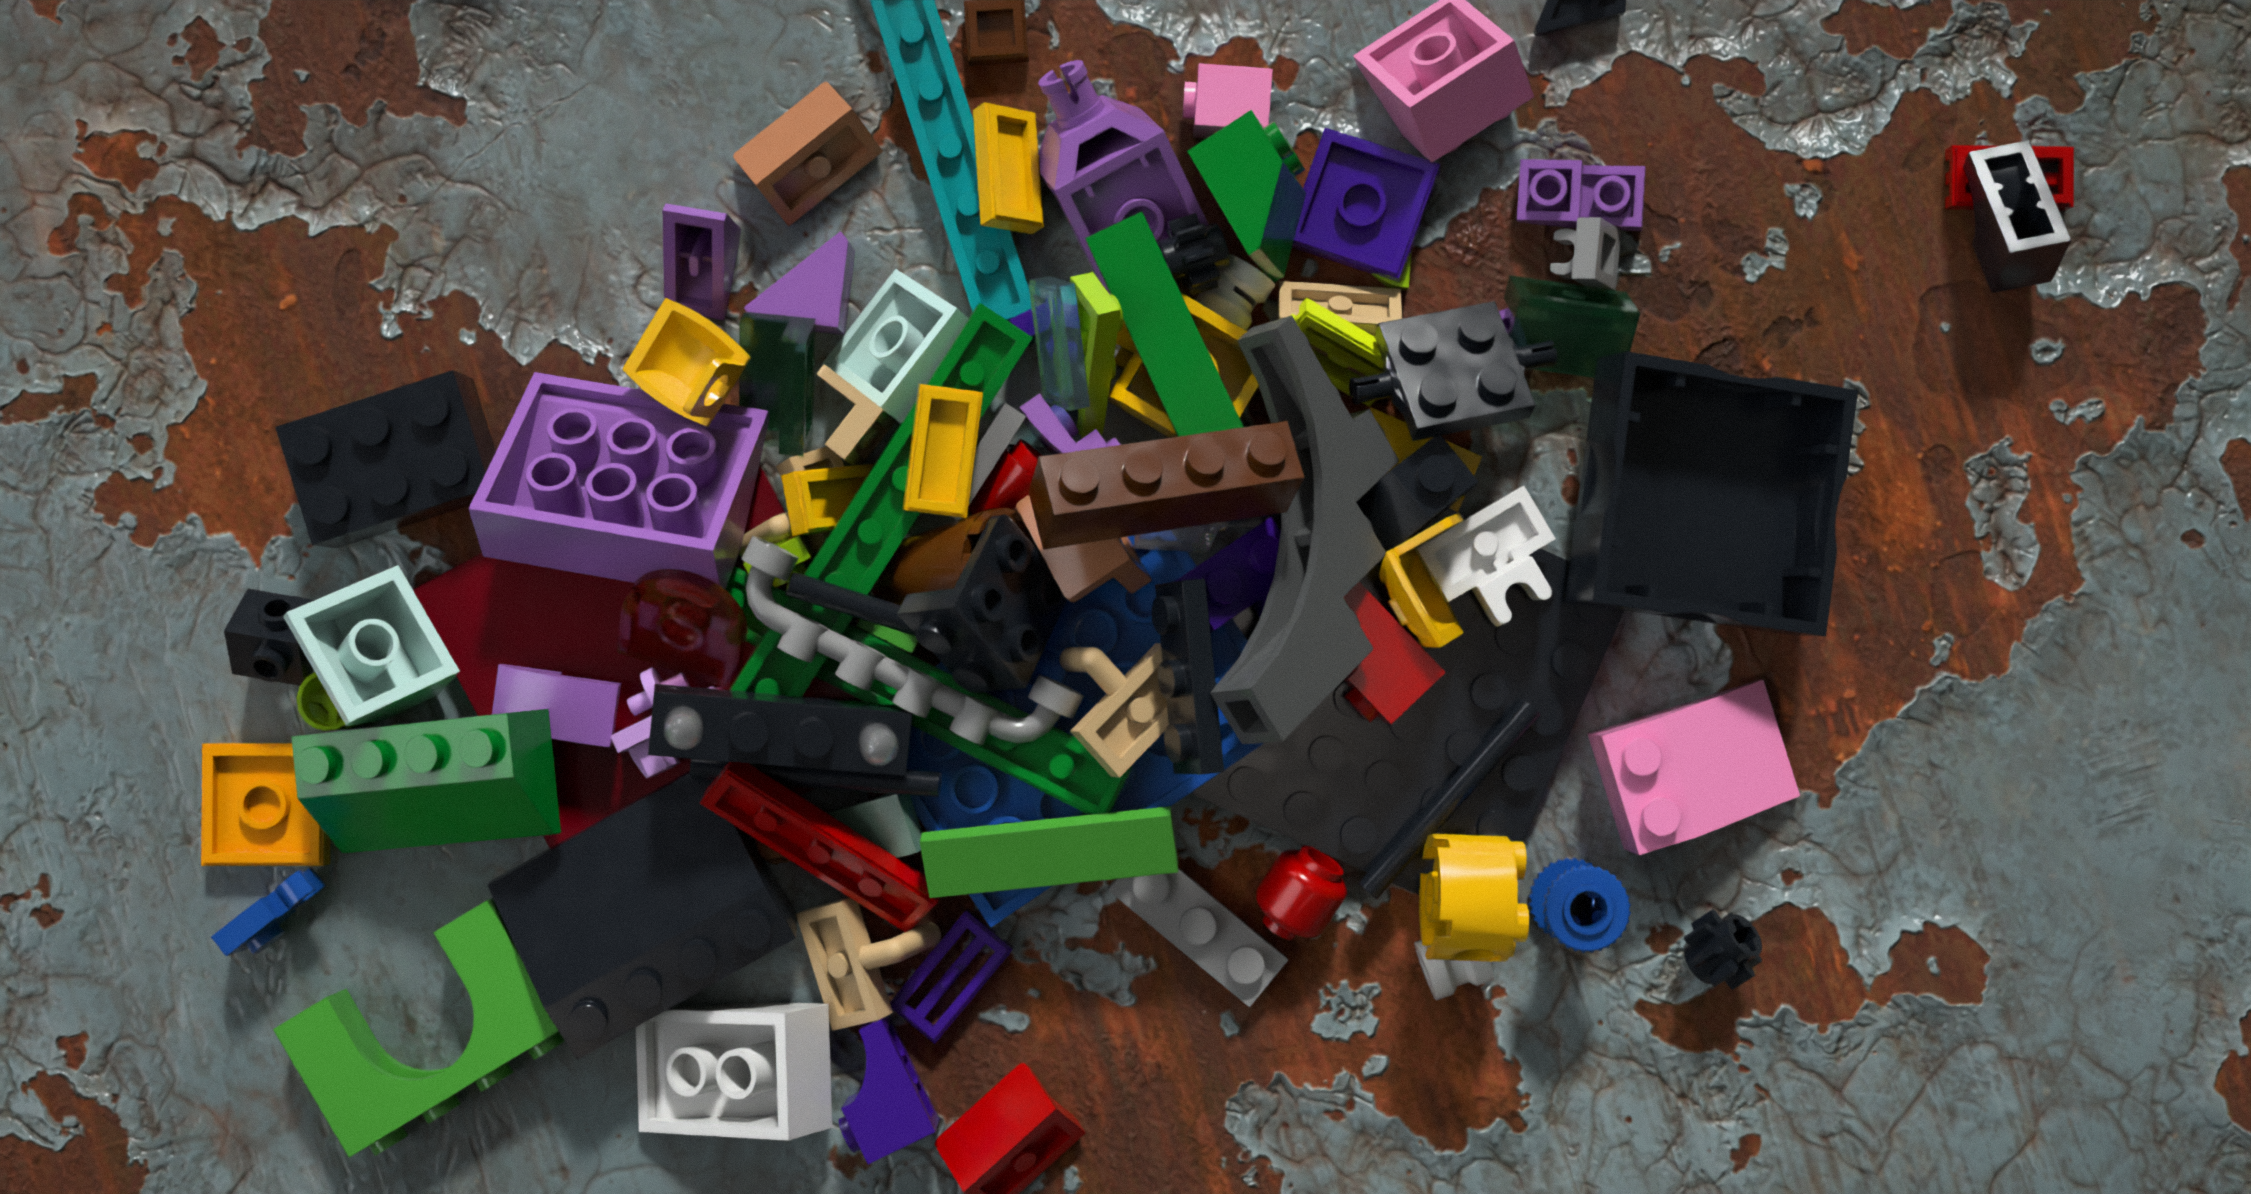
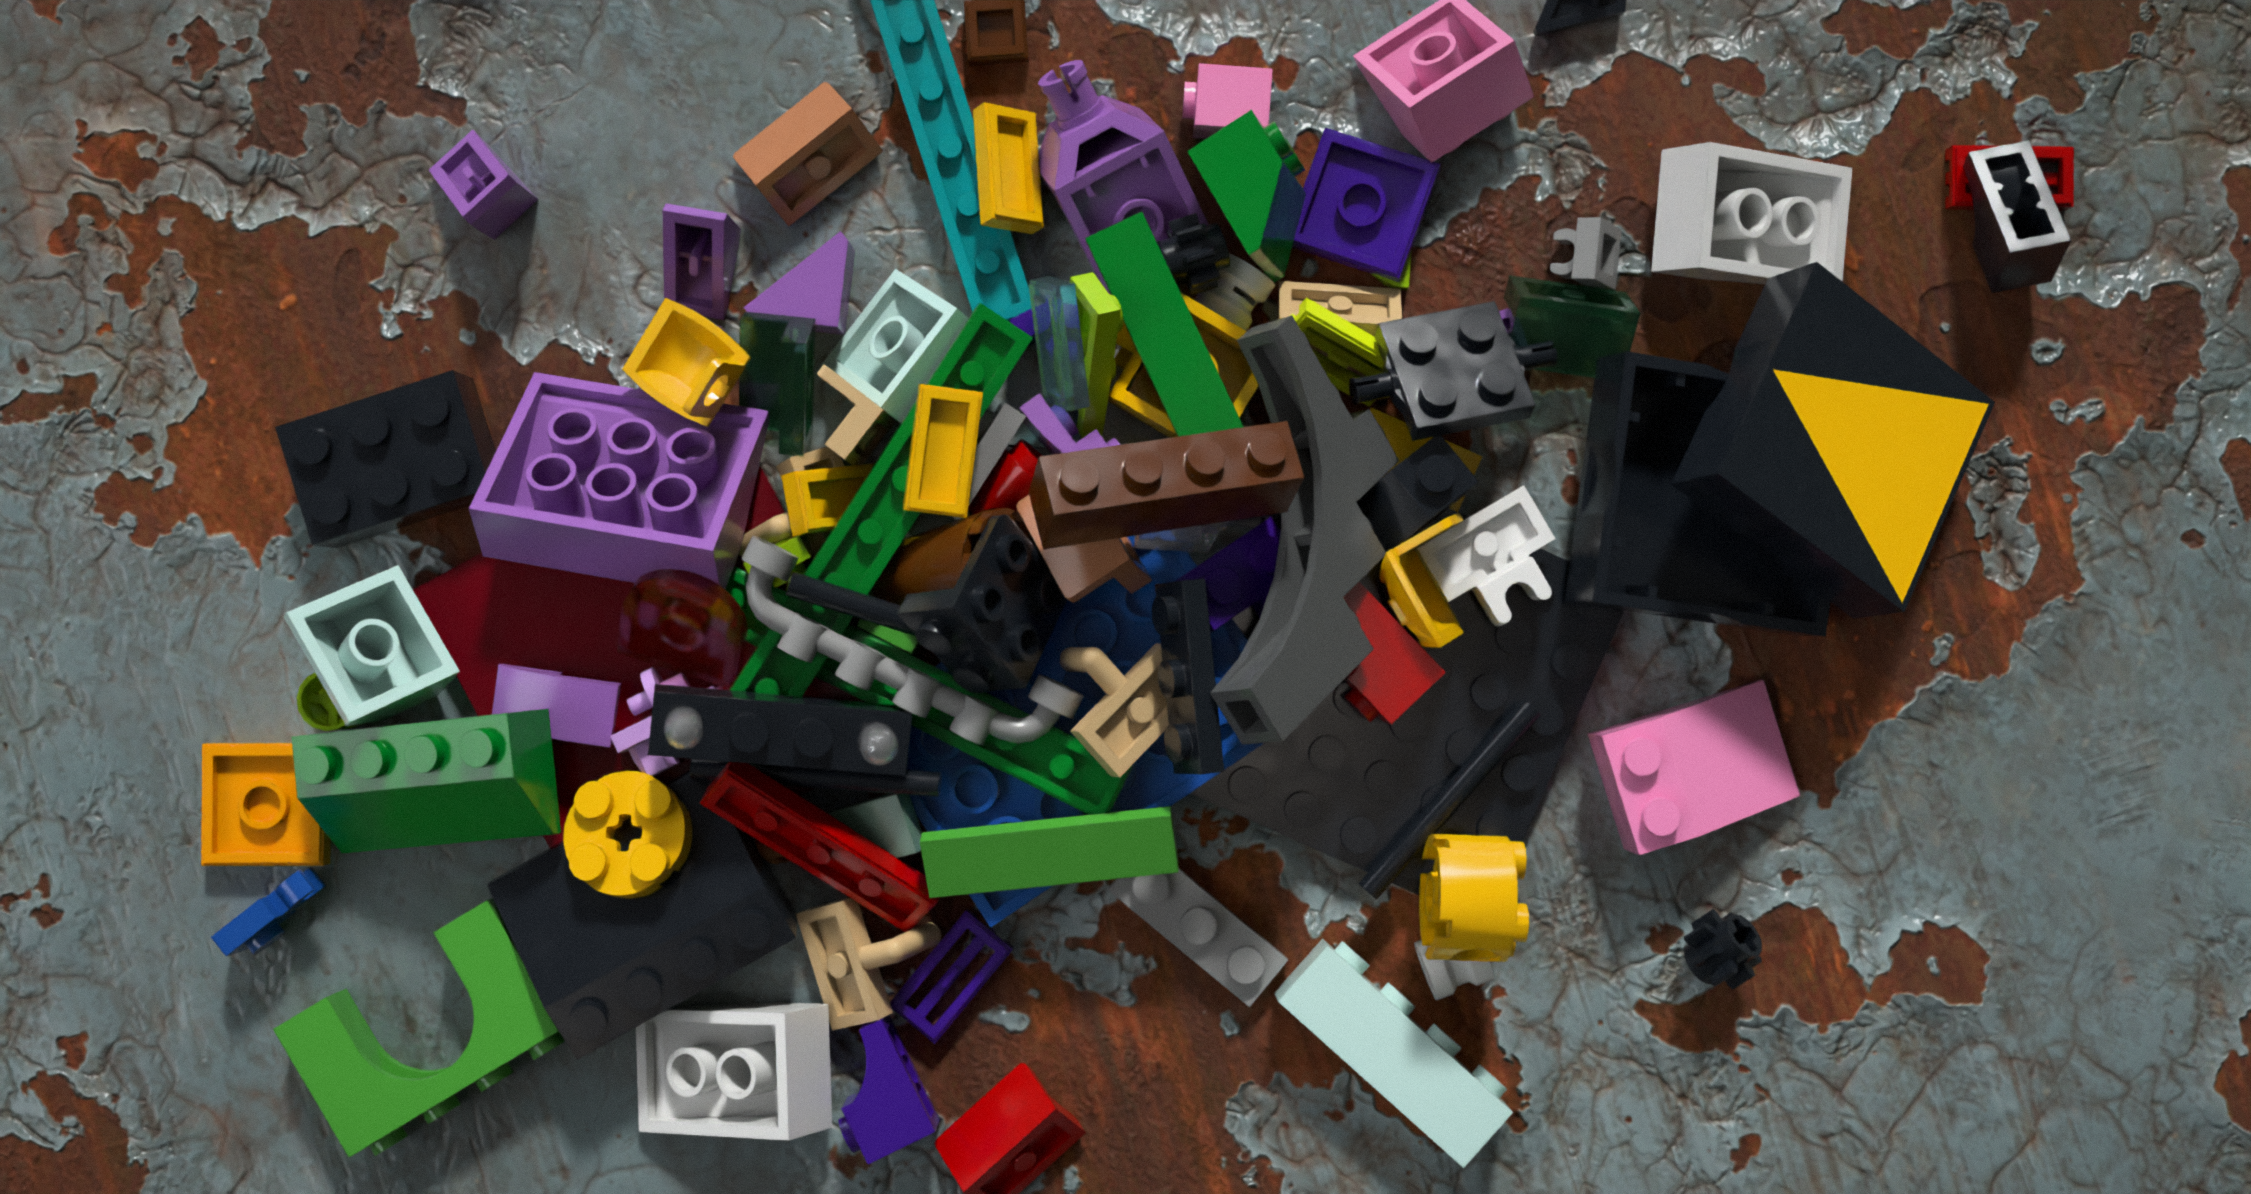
black brick [224,588,314,686] -> none
red head [1256,845,1347,940] -> none
medium lavender slope [1517,159,1646,231] -> none
blue hose [1528,857,1631,953] -> none
none -> medium lavender slope [429,130,538,240]
none -> yellow plate [563,771,692,899]
none -> light aqua brick [1274,938,1513,1168]
none -> white slope [1651,142,1852,284]
none -> black tile [1671,262,1995,619]

